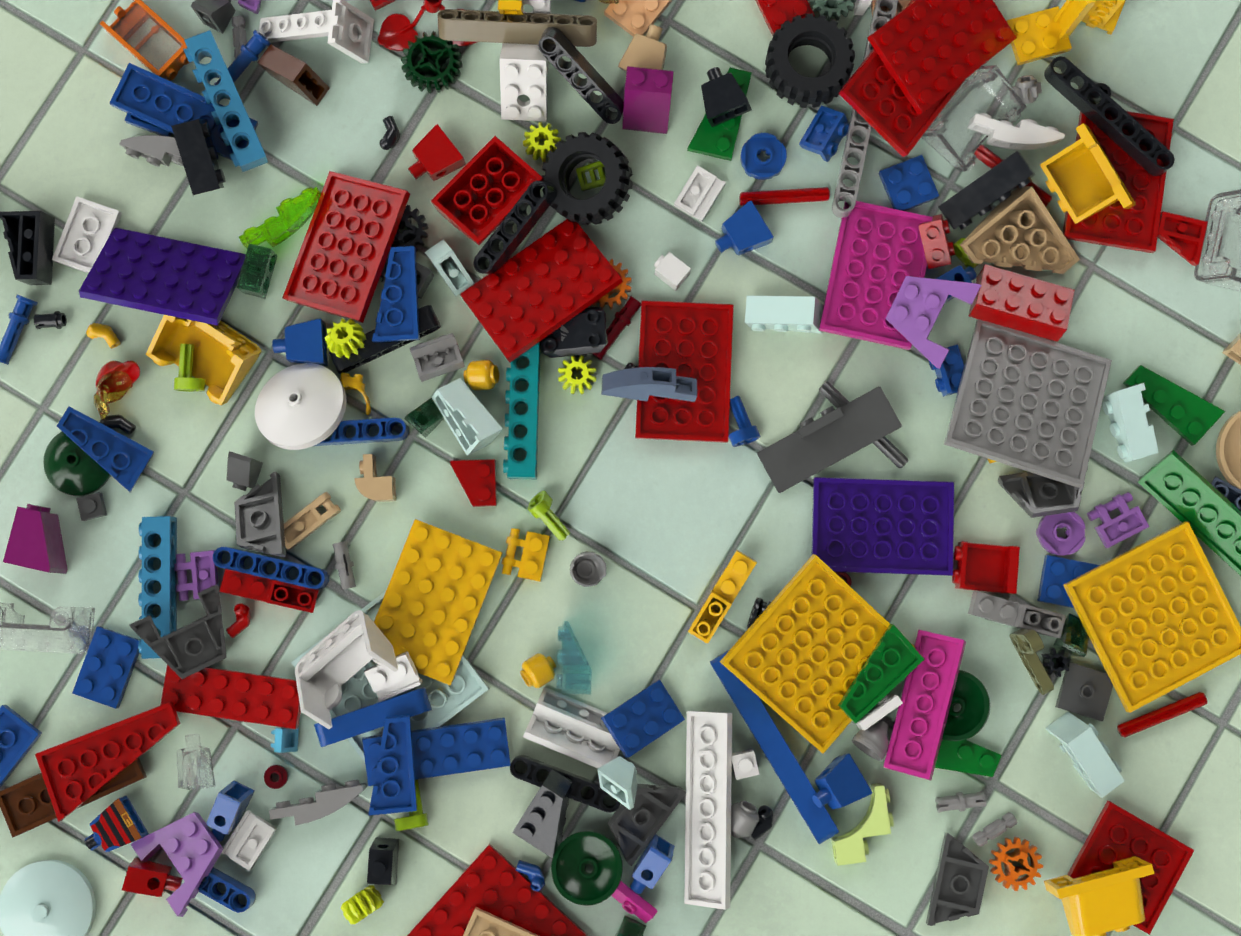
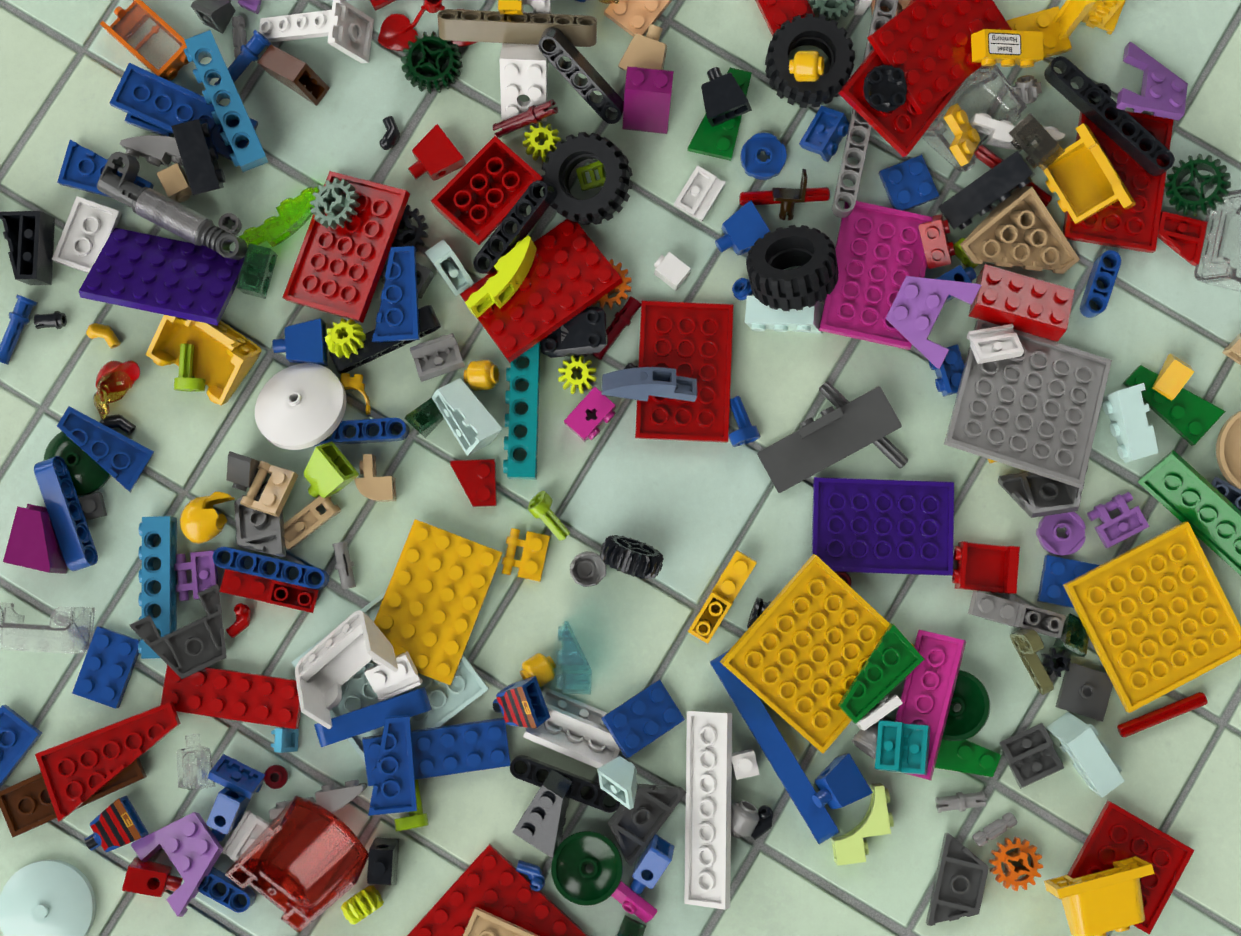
none -> blue beam [34,456,98,571]
none -> blue wing [57,140,154,198]
none -> dark grey piece [97,152,248,260]
none -> tan brick [156,163,192,203]
none -> yellow helmet [180,492,235,544]
none -> blue bracket [208,754,265,799]
none -> light grey bush [218,213,242,235]
none -> clear red windscreen [225,796,369,933]
none -> tan plate [240,461,298,517]
none -> lime torso [304,441,359,498]
none -> sand green gear [310,178,360,229]
none -> neon yellow slope [465,235,537,318]
none -> dark red pin [493,99,558,138]
none -> torso [493,676,550,728]
none -> dark pink brick [564,387,616,442]
none -> black gear [600,535,664,579]
none -> blue plate [732,278,753,300]
none -> black tyre [746,225,839,311]
none -> dark brown bracket [772,169,807,221]
none -> yellow head [789,50,824,82]
none -> black dish [863,65,907,112]
none -> teal slope [875,720,930,775]
none -> yellow plate [944,103,980,166]
none -> white plate [967,324,1024,364]
none -> yellow brick [971,29,1044,68]
none -> dark grey slope [999,723,1064,789]
none -> clear smoke brick [1009,113,1065,171]
none -> blue beam [1080,250,1121,318]
none -> medium lavender wing [1116,42,1188,121]
none -> yellow slope [1152,353,1194,401]
none -> dark green gear [1165,154,1231,217]

